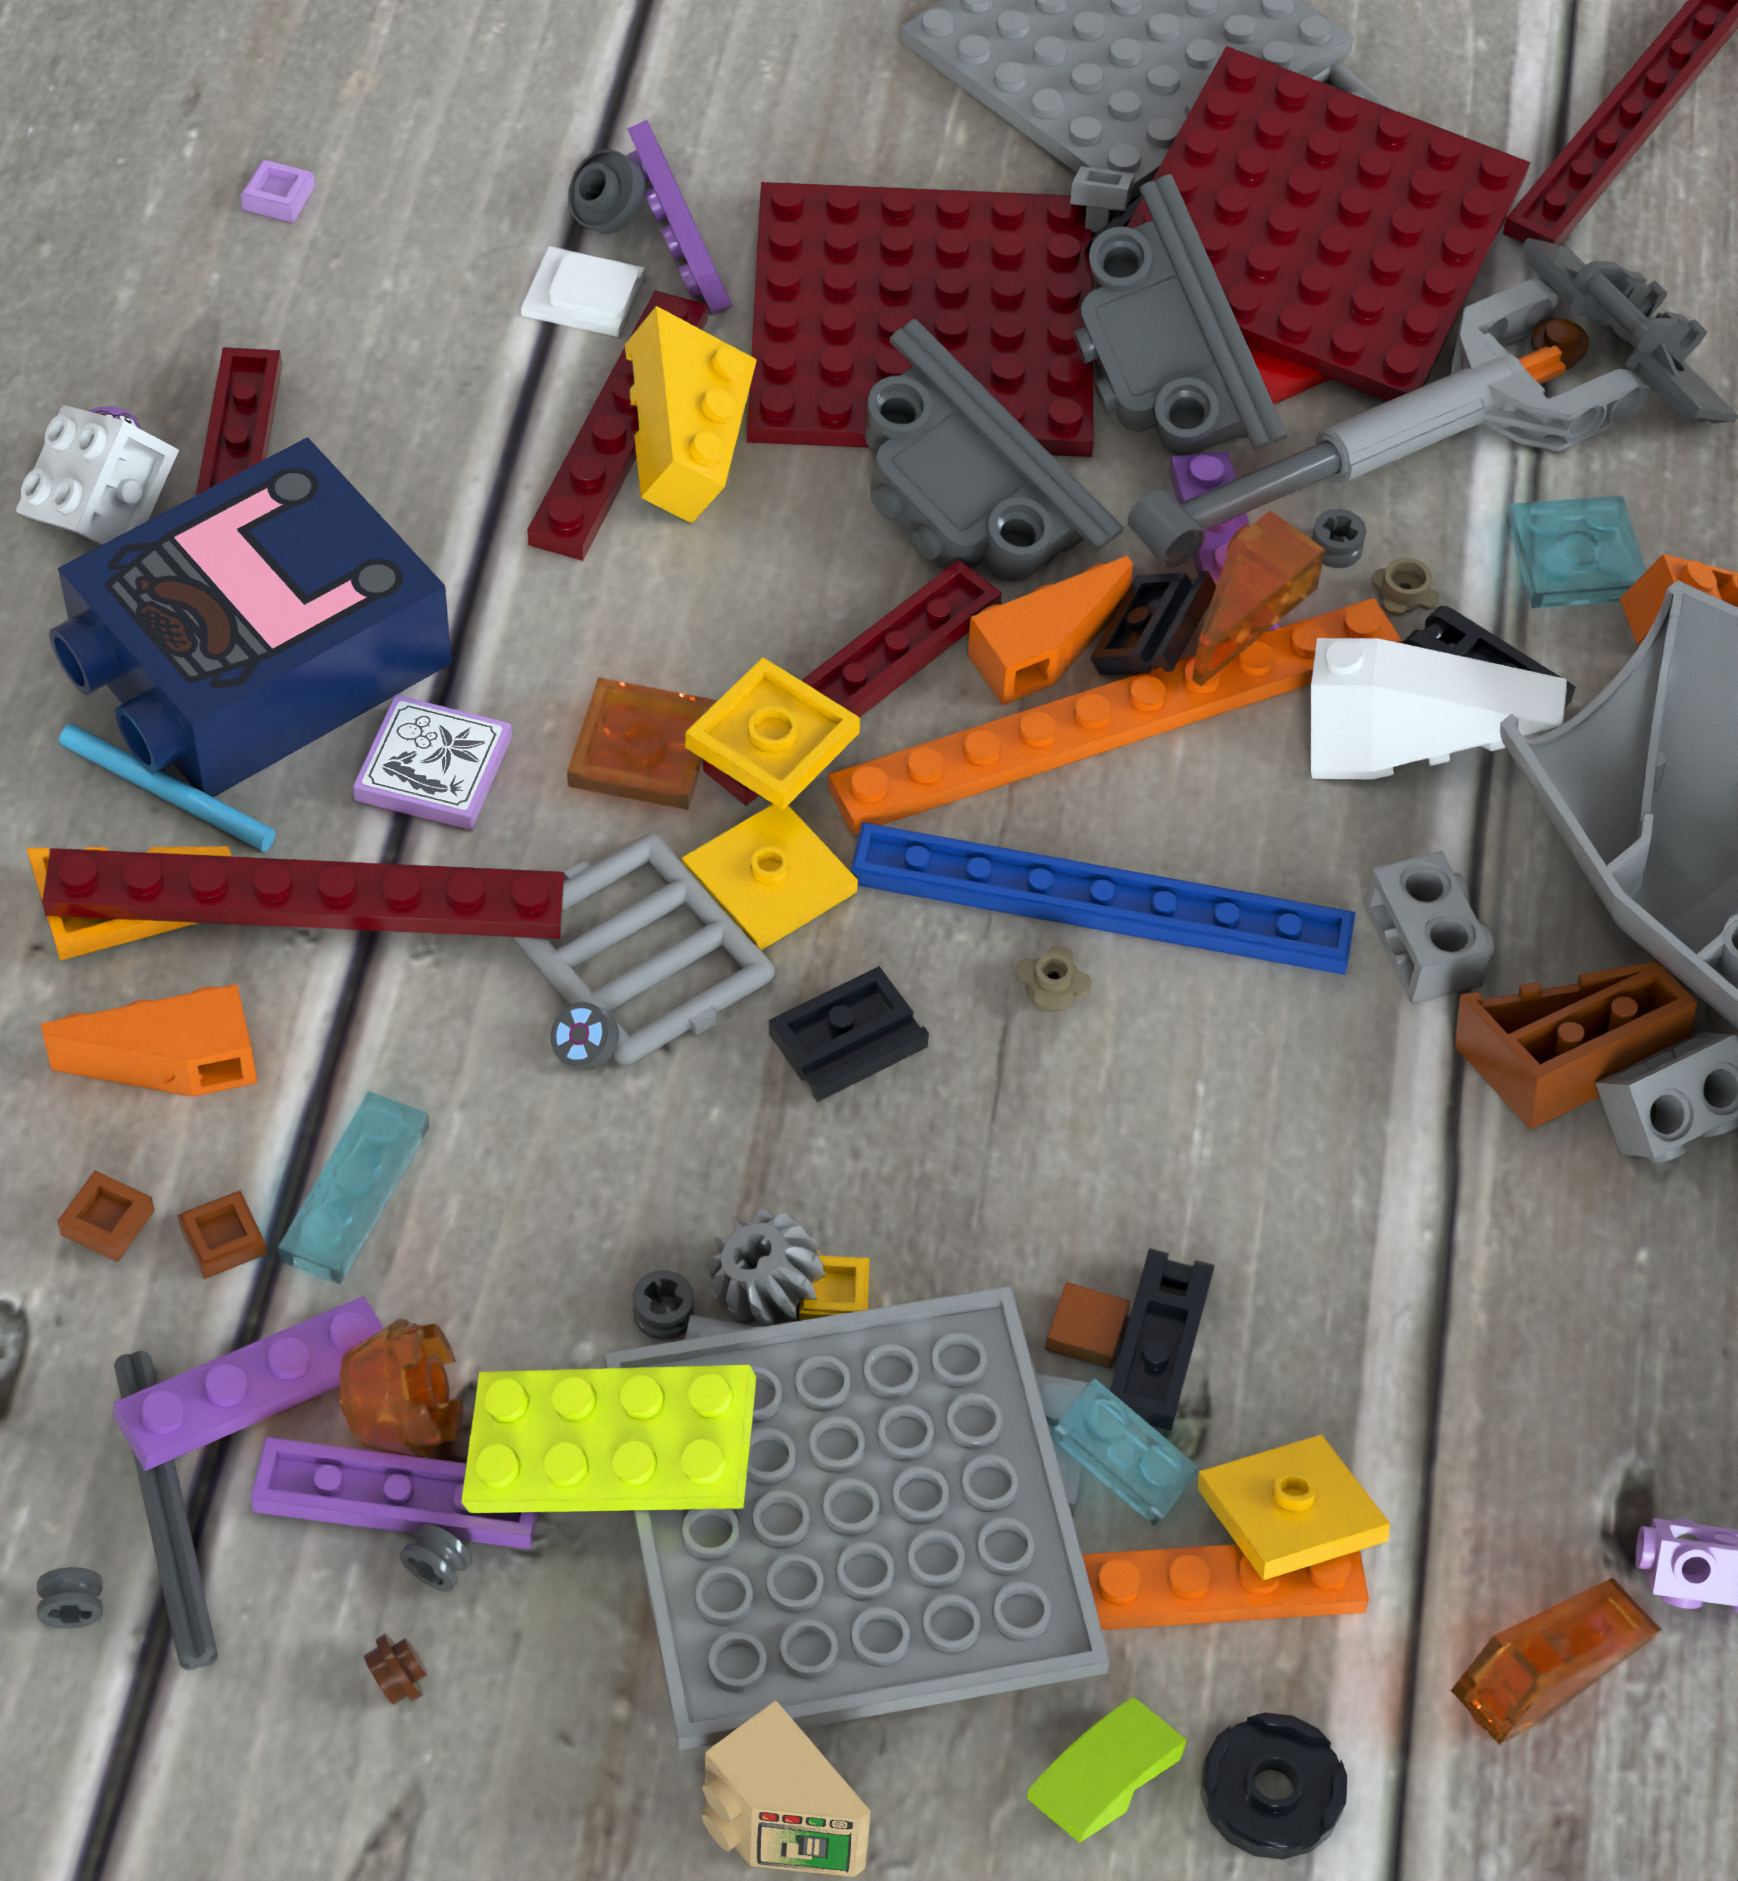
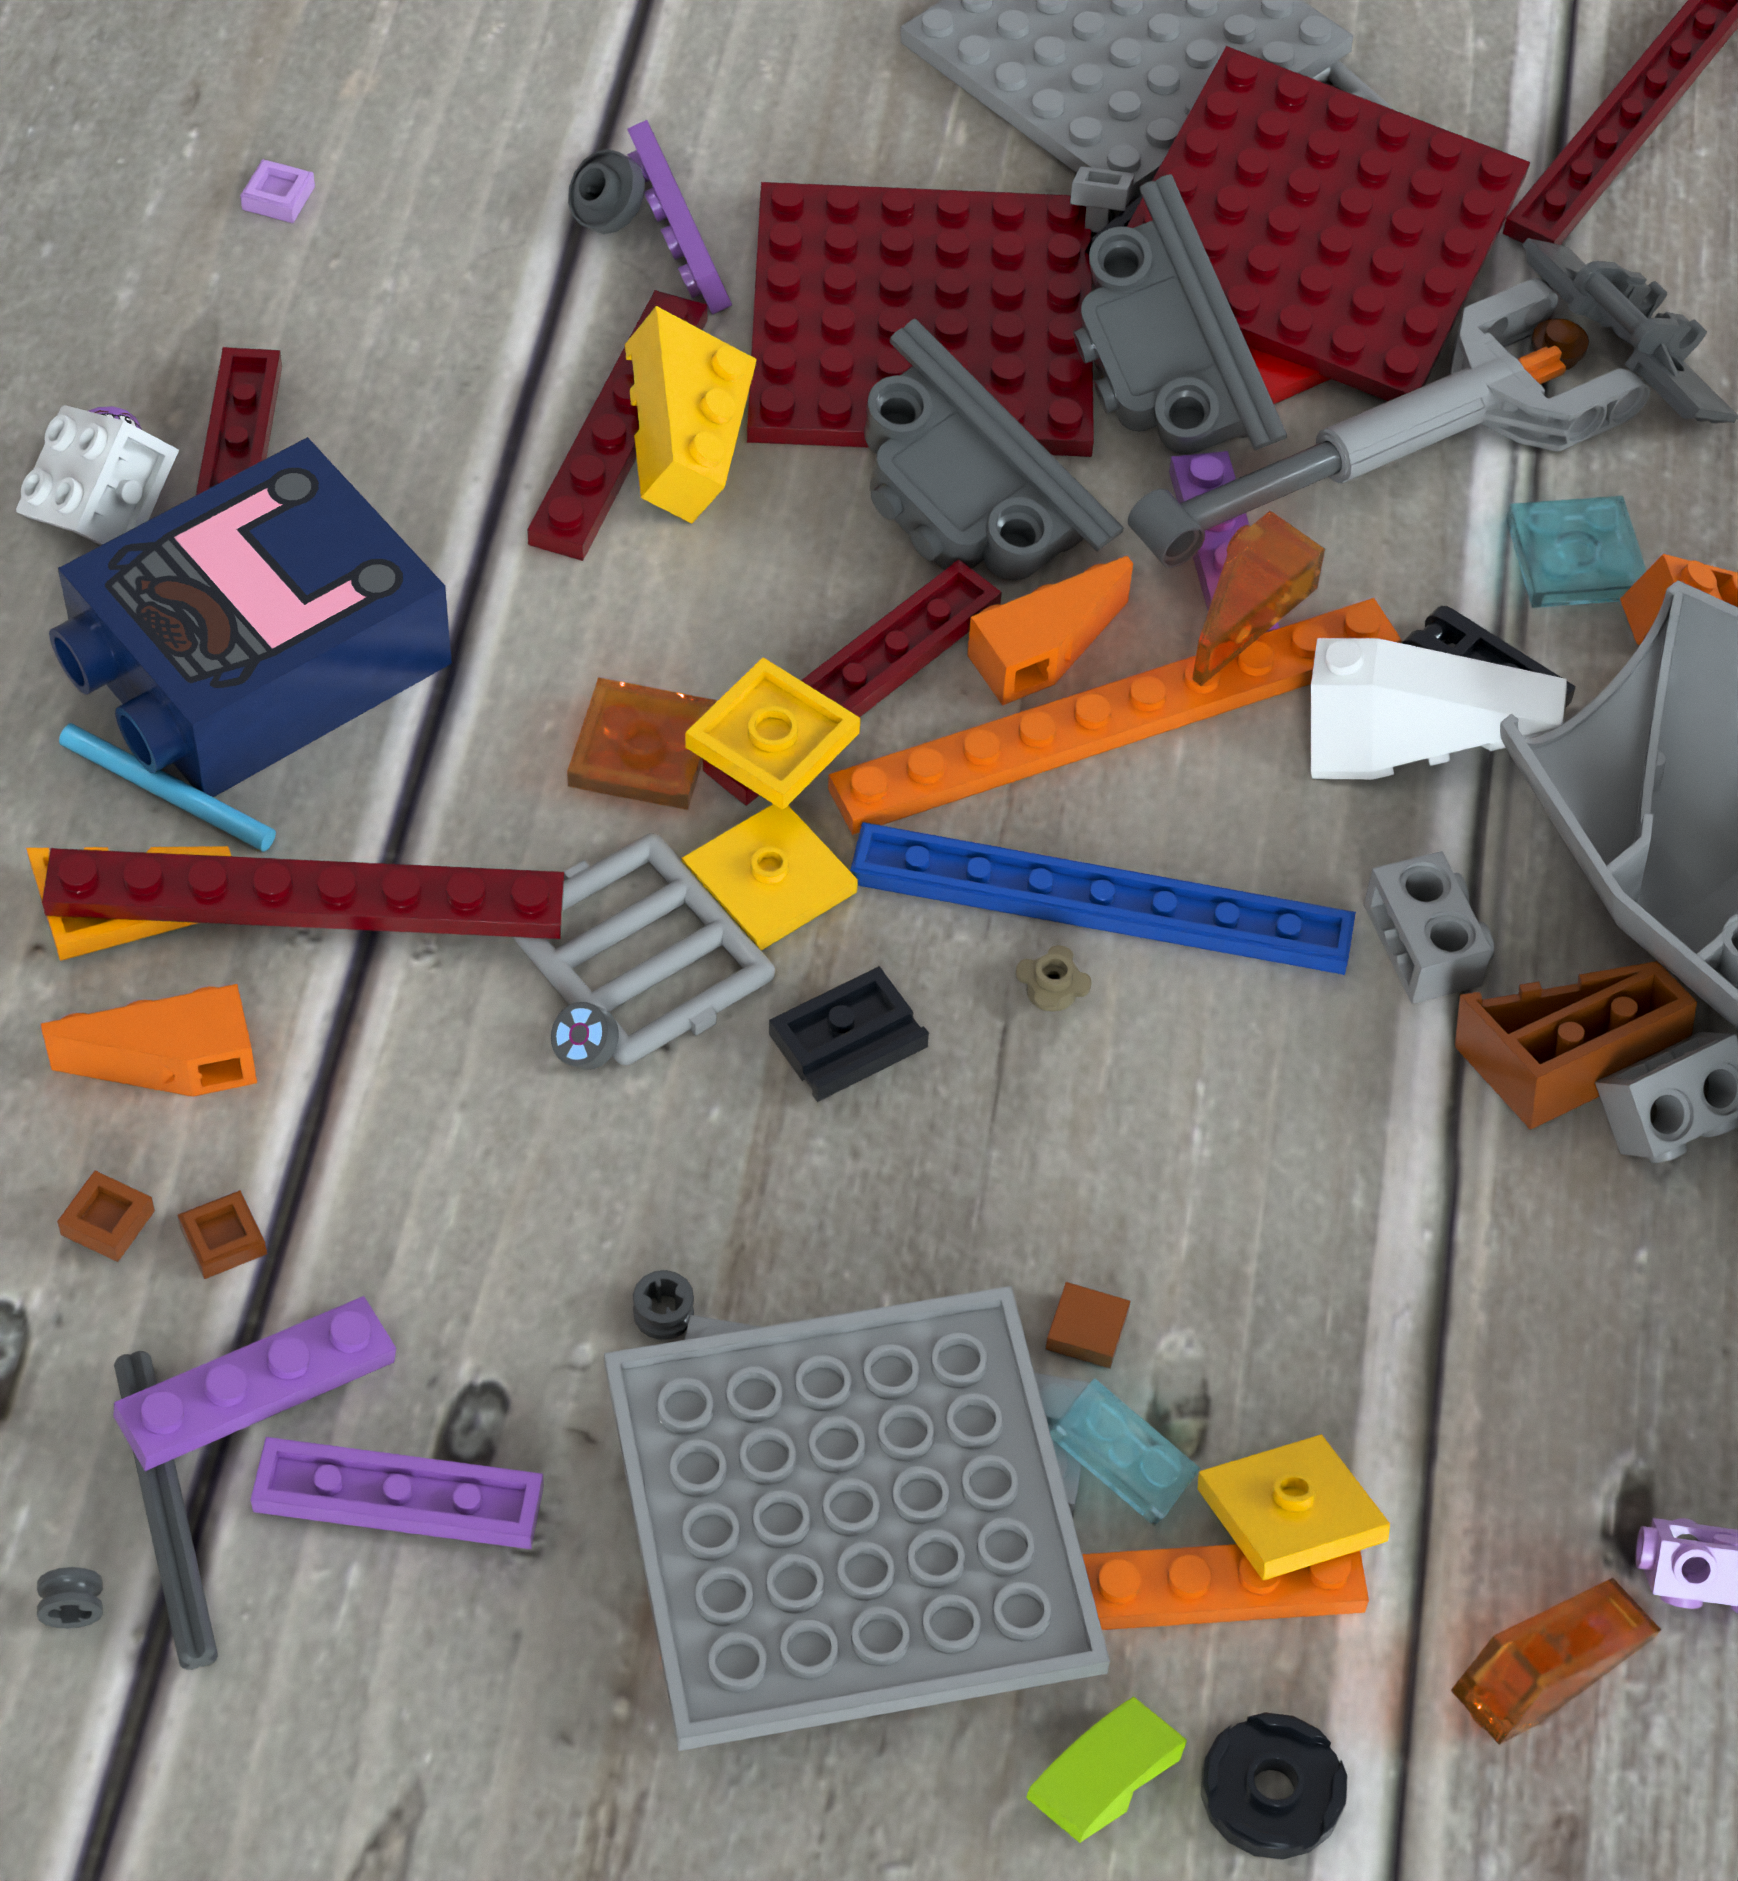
clear light blue plate [278,1091,429,1285] -> none
clear orange cone [339,1319,463,1457] -> none
tile [353,695,512,831] -> none
reddish brown plate [364,1633,428,1705] -> none
dark grey bush [399,1523,472,1592] -> none
neon yellow plate [461,1365,757,1513] -> none
white piece [521,246,645,337] -> none
tan slope [702,1700,871,1877] -> none
light grey gear [705,1208,826,1326] -> none
yellow tile [799,1255,870,1321] -> none
black plate [1090,571,1218,675] -> none
black plate [1105,1248,1215,1431] -> none
dark grey bush [1310,509,1367,568] -> none
dark tan plate [1371,558,1439,616] -> none

